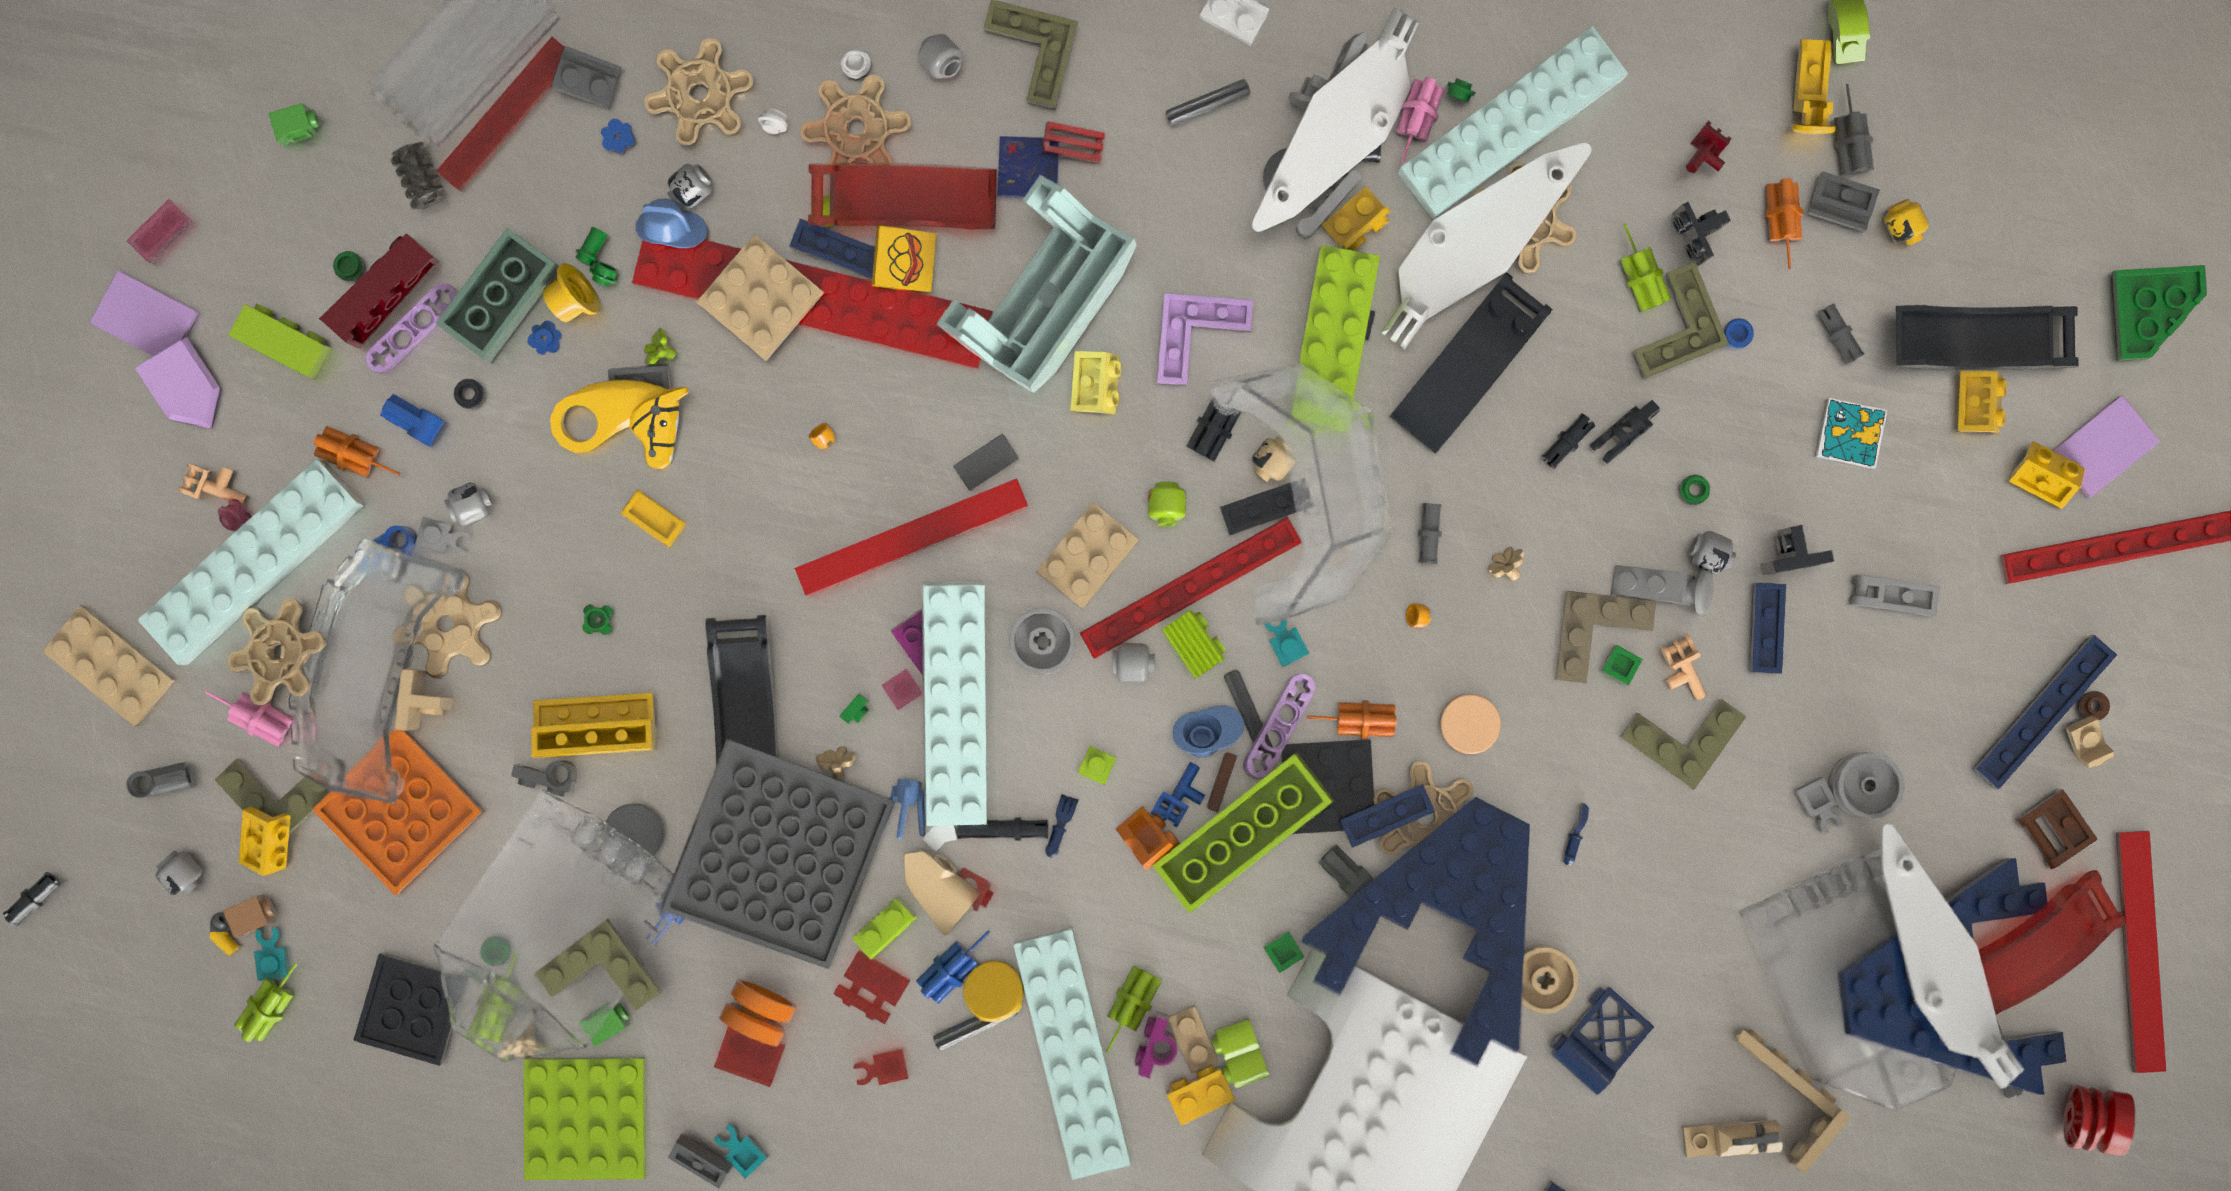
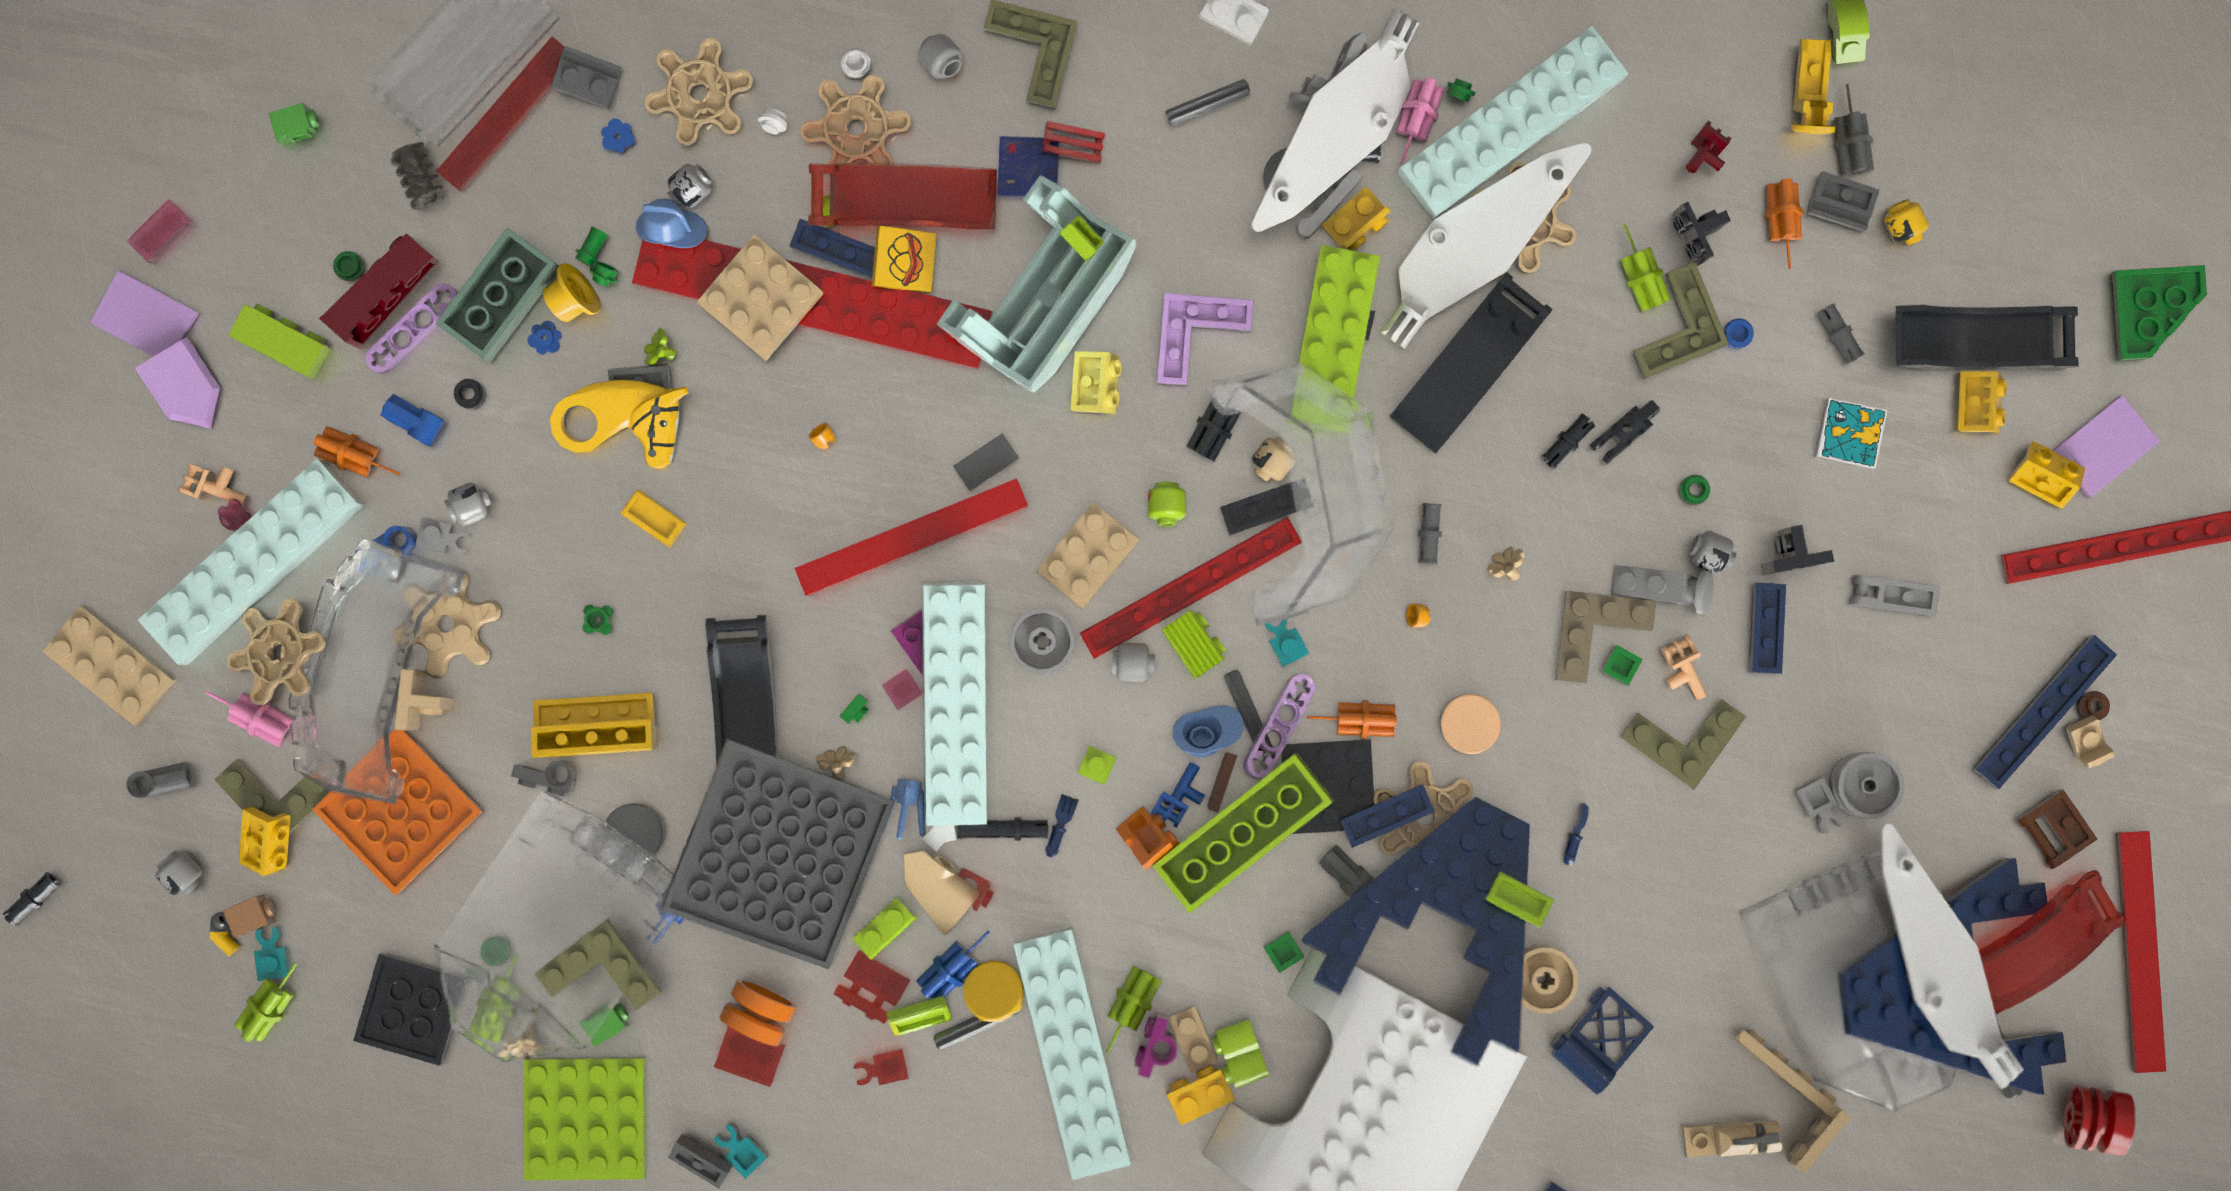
none -> lime tile [886,996,952,1036]
none -> lime piece [1060,215,1105,261]
none -> lime tile [1485,872,1555,928]

